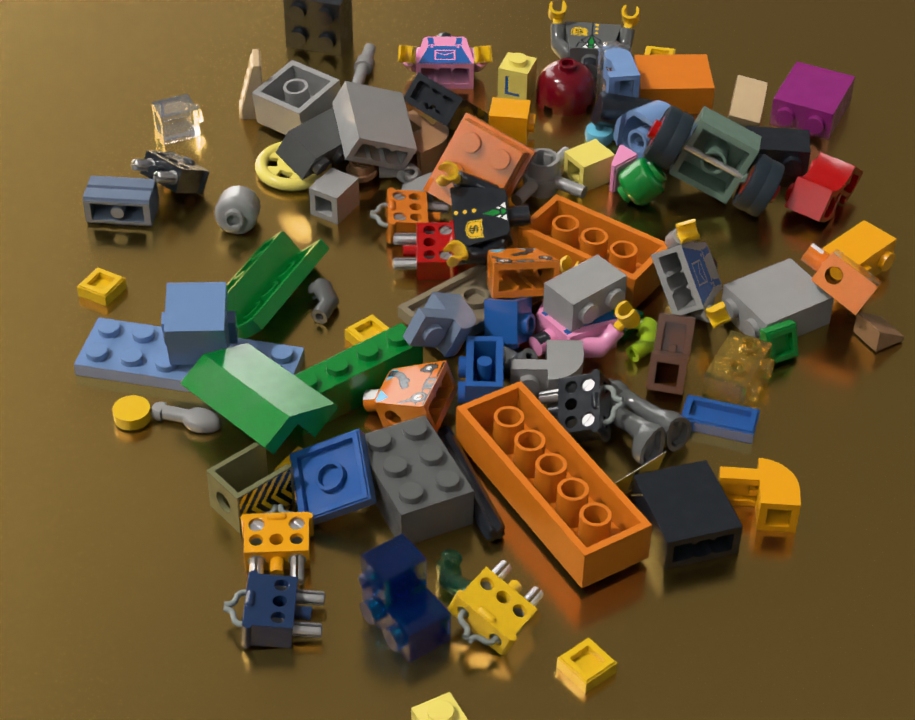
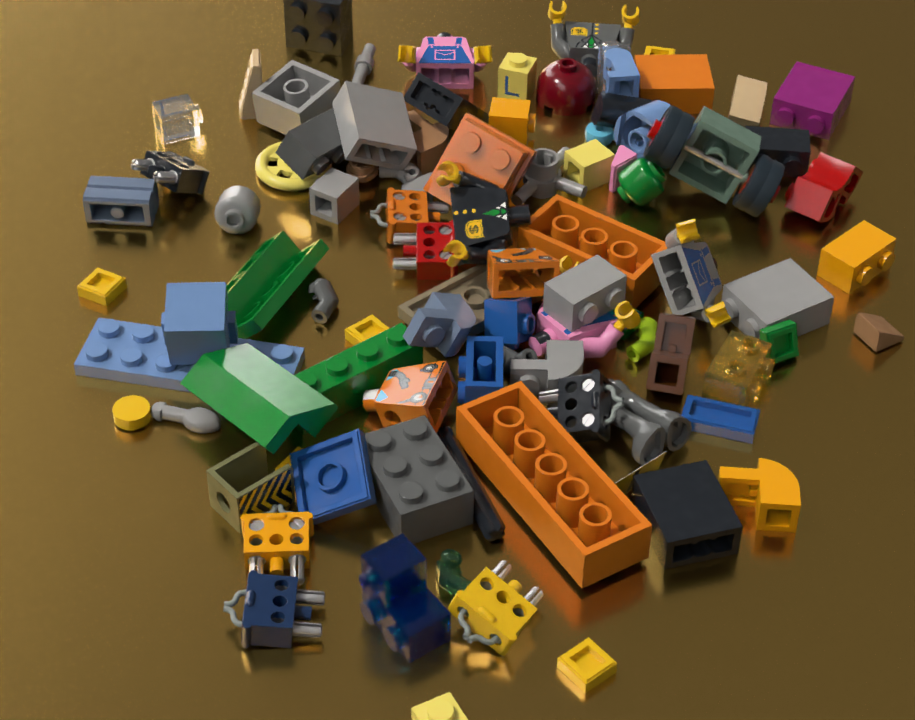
orange torso [800,243,882,315] -> none

